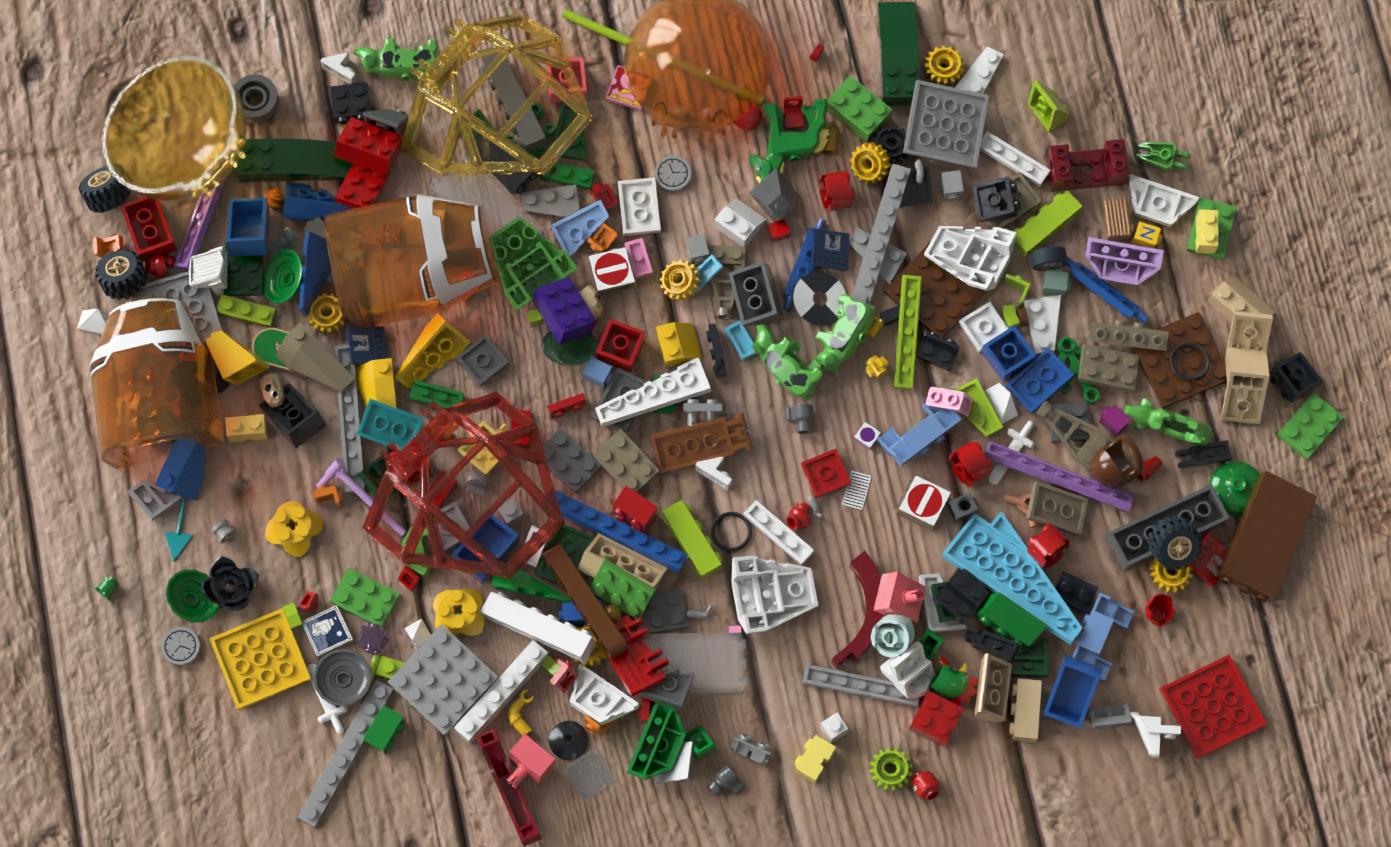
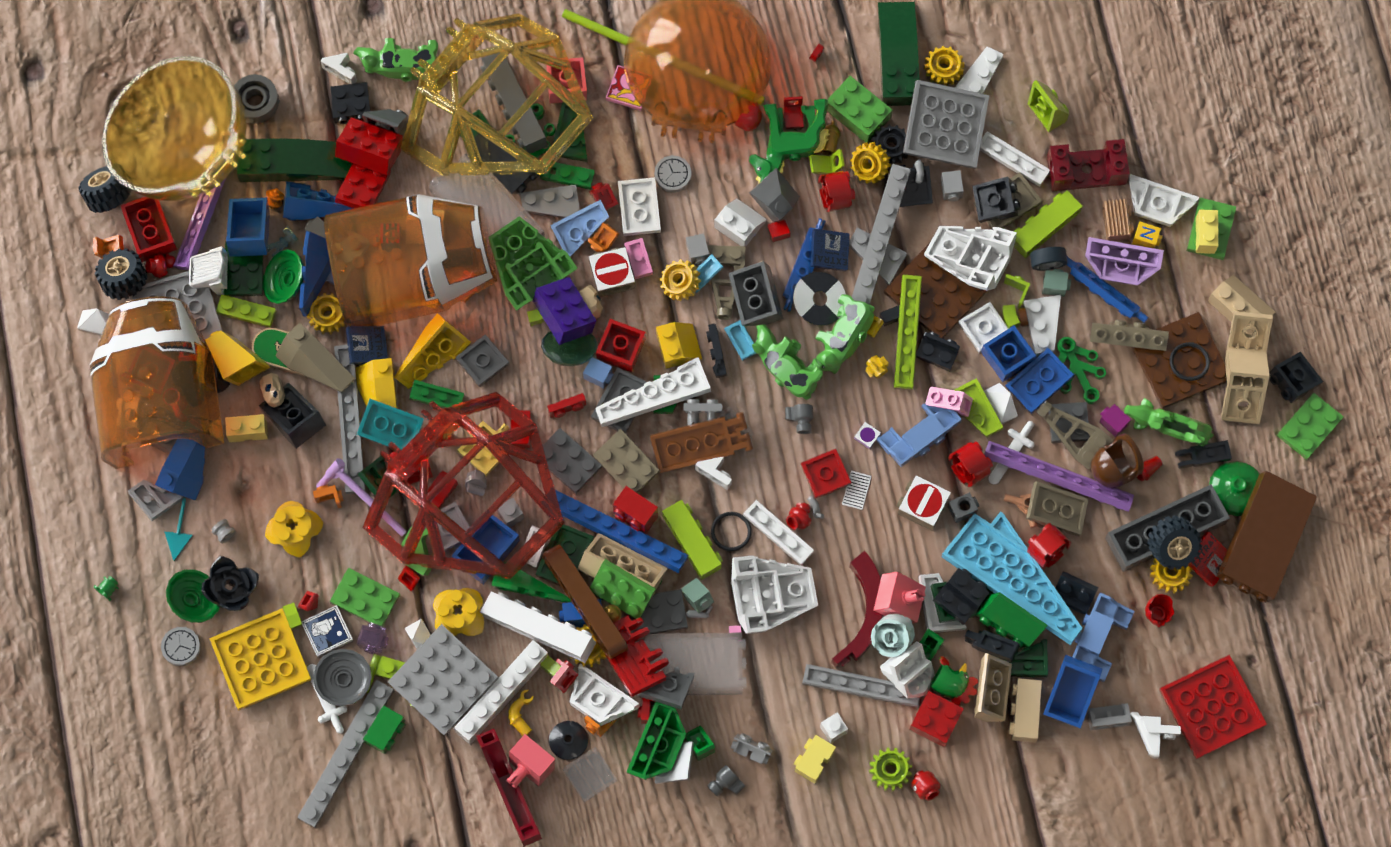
dark tan plate [1078,343,1139,393] -> none
bright green hinge [1136,142,1191,173] -> none
none -> sand green brick [681,578,714,613]
none -> lime bracket [809,149,845,174]

